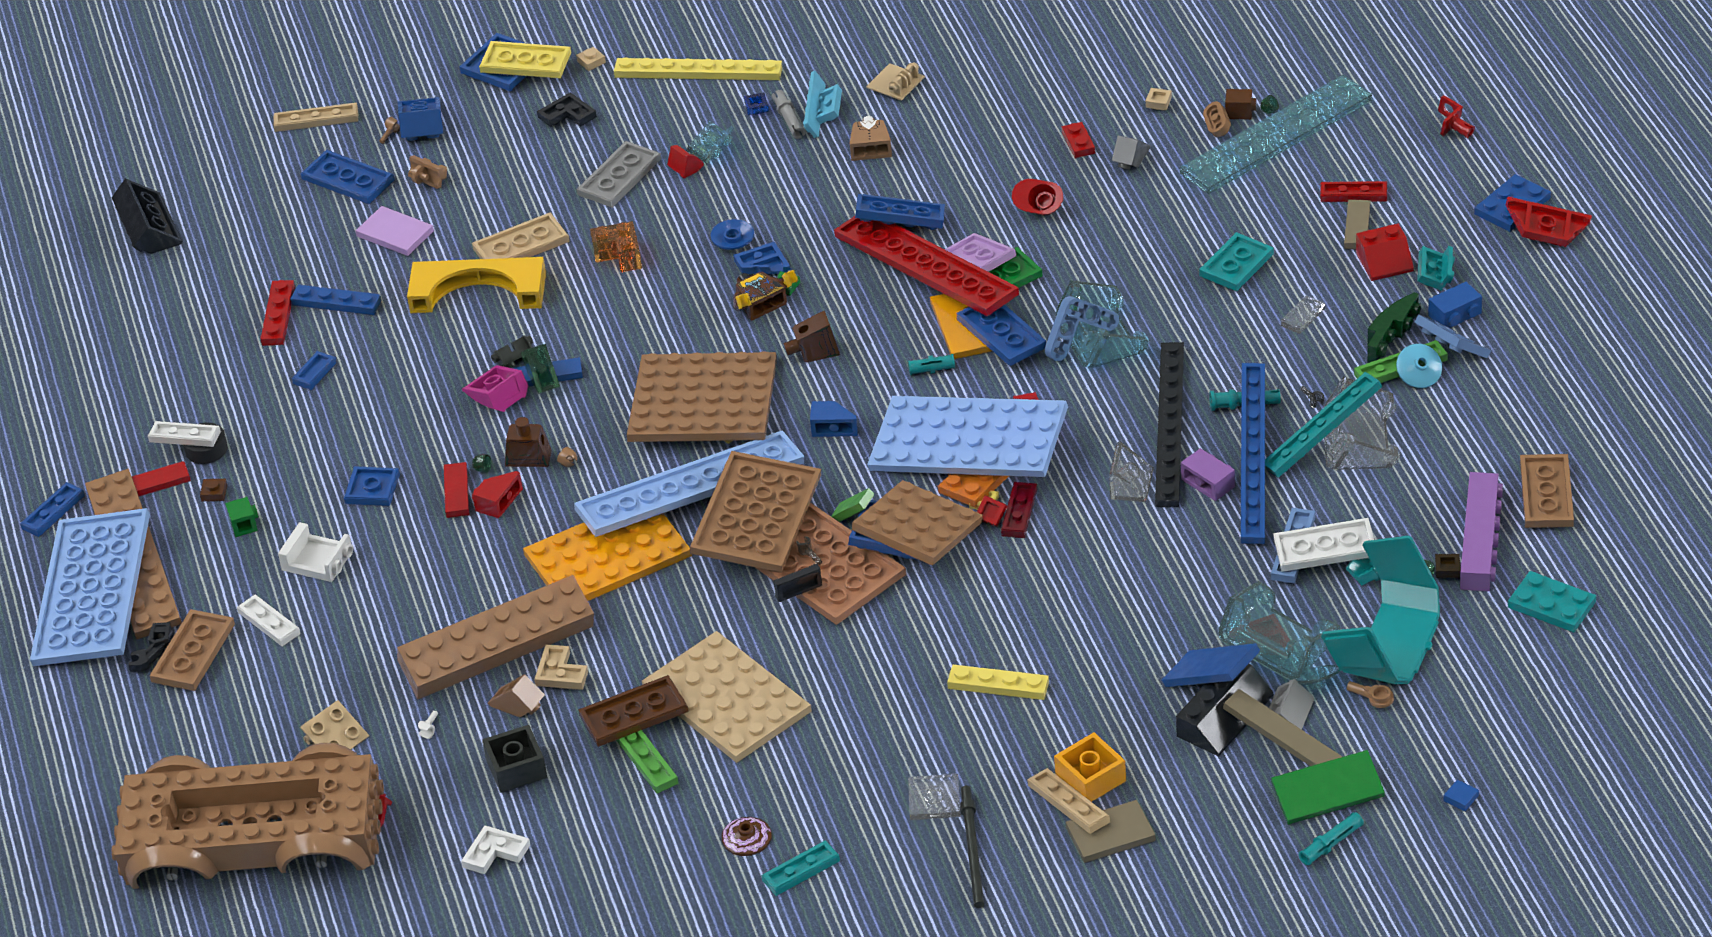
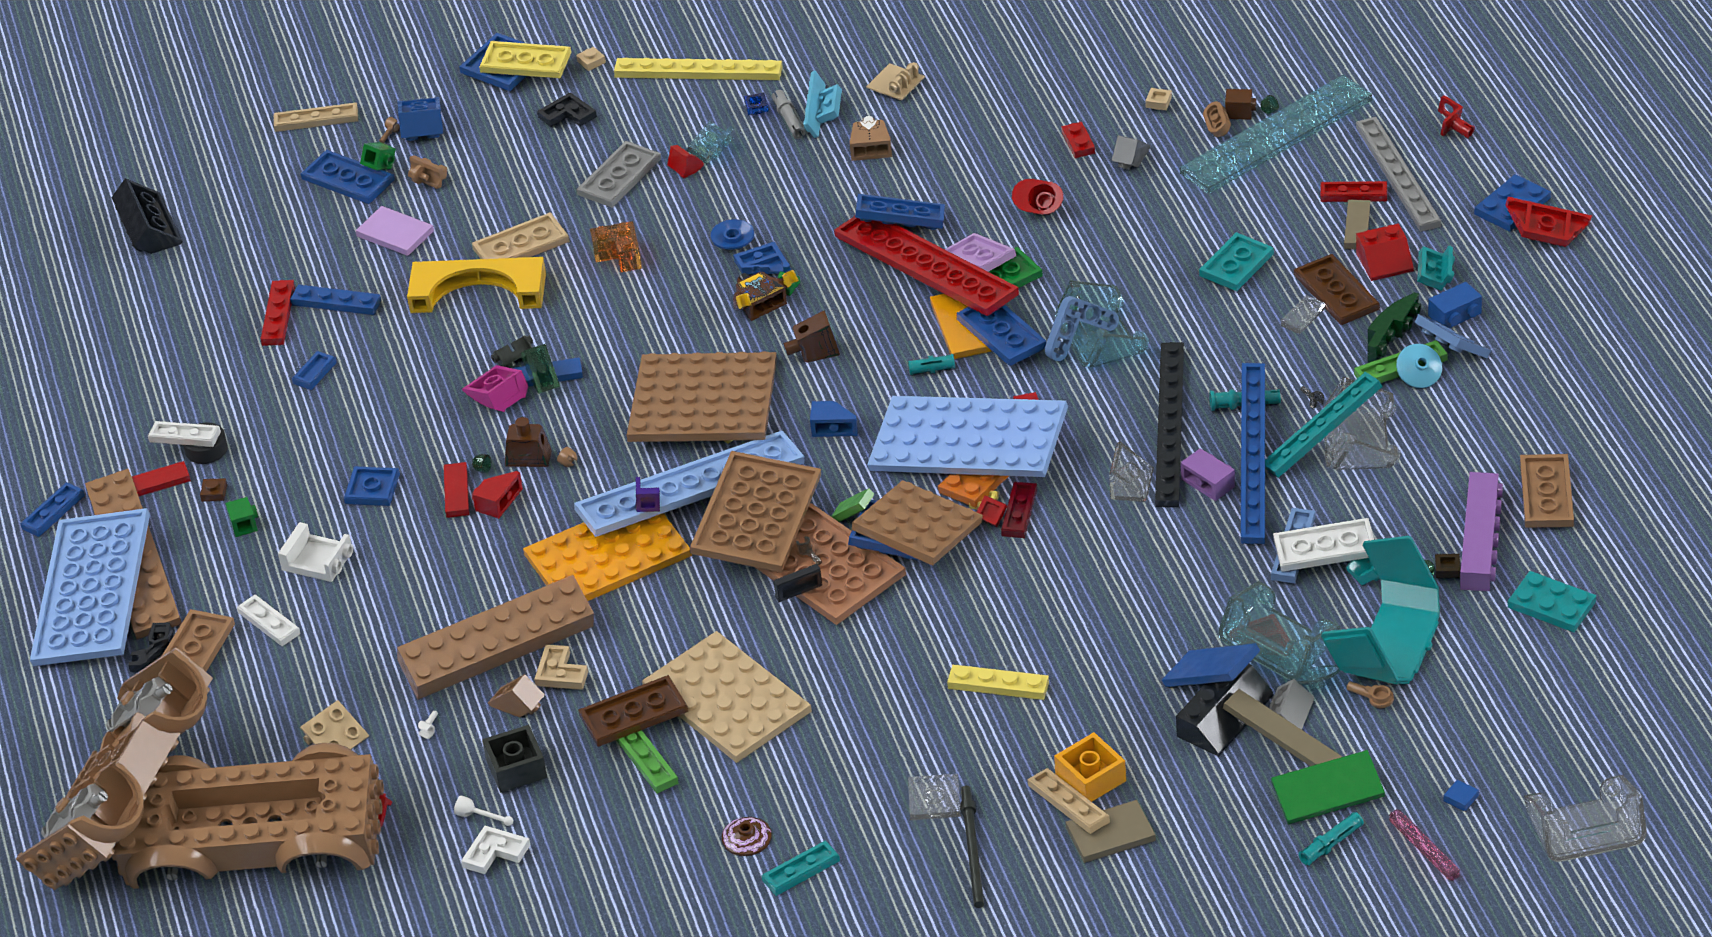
none -> medium nougat piece [16,647,213,890]
none -> green brick [360,142,396,170]
none -> white hinge [454,795,513,826]
none -> dark purple panel [636,477,660,512]
none -> reddish brown tile [1294,254,1380,325]
none -> light grey tile [1356,117,1441,232]
none -> clear pink axle [1389,809,1460,881]
none -> clear windscreen [1524,775,1647,862]

